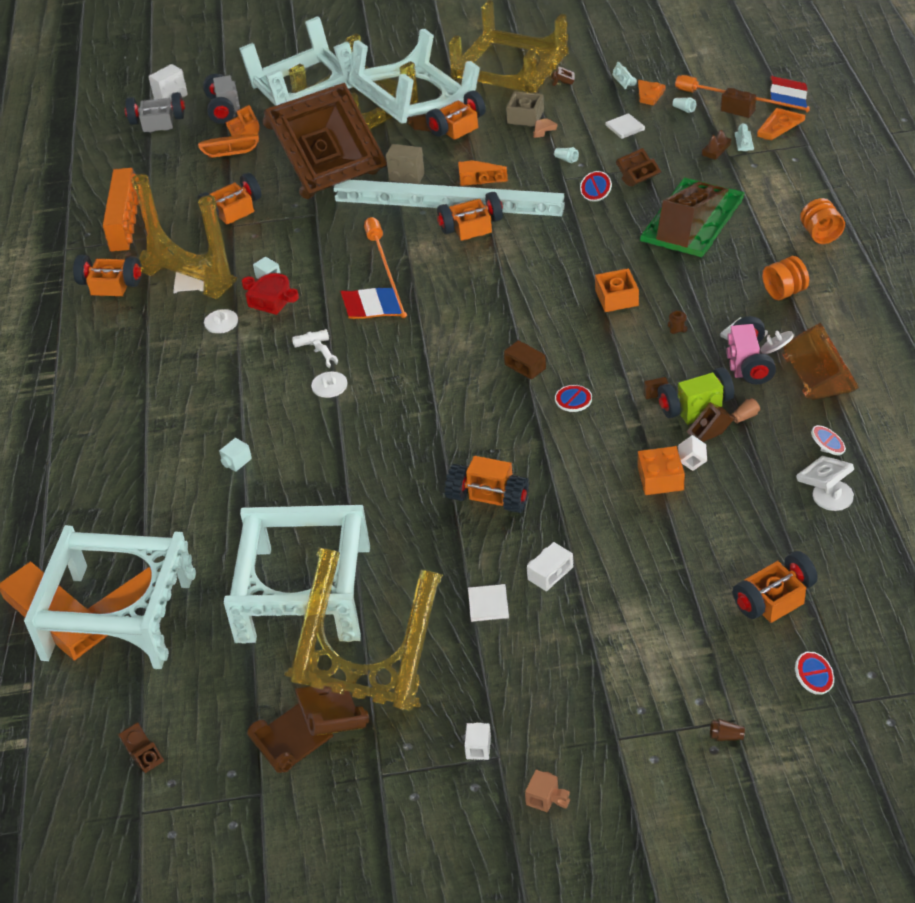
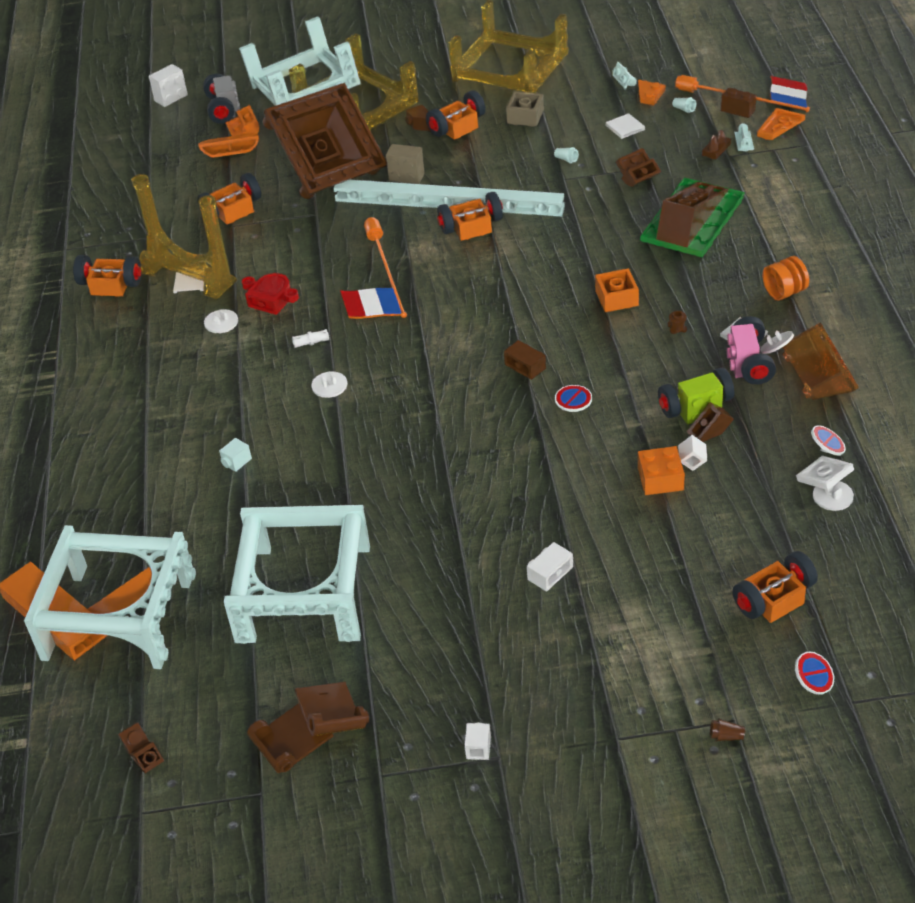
orange brick [103,168,141,252] -> none
brick [125,92,185,132] -> none
light aqua brick [253,257,280,279] -> none
clear yellow arch [284,548,442,710] -> none
white arm [311,339,338,368] -> none
light aqua arch [348,29,480,123] -> none
brick [445,456,529,513] -> none
orange slope [458,160,508,186] -> none
white piece [468,584,509,622] -> none
nougat brick [525,770,570,812] -> none
nougat slope [533,118,557,138] -> none
reddish brown bracket [551,66,575,86] -> none
piece [580,171,612,202] -> none
reddish brown bracket [644,377,672,400] -> none
nougat cone [731,398,760,424] -> none
orange wheel [800,198,845,244] -> none

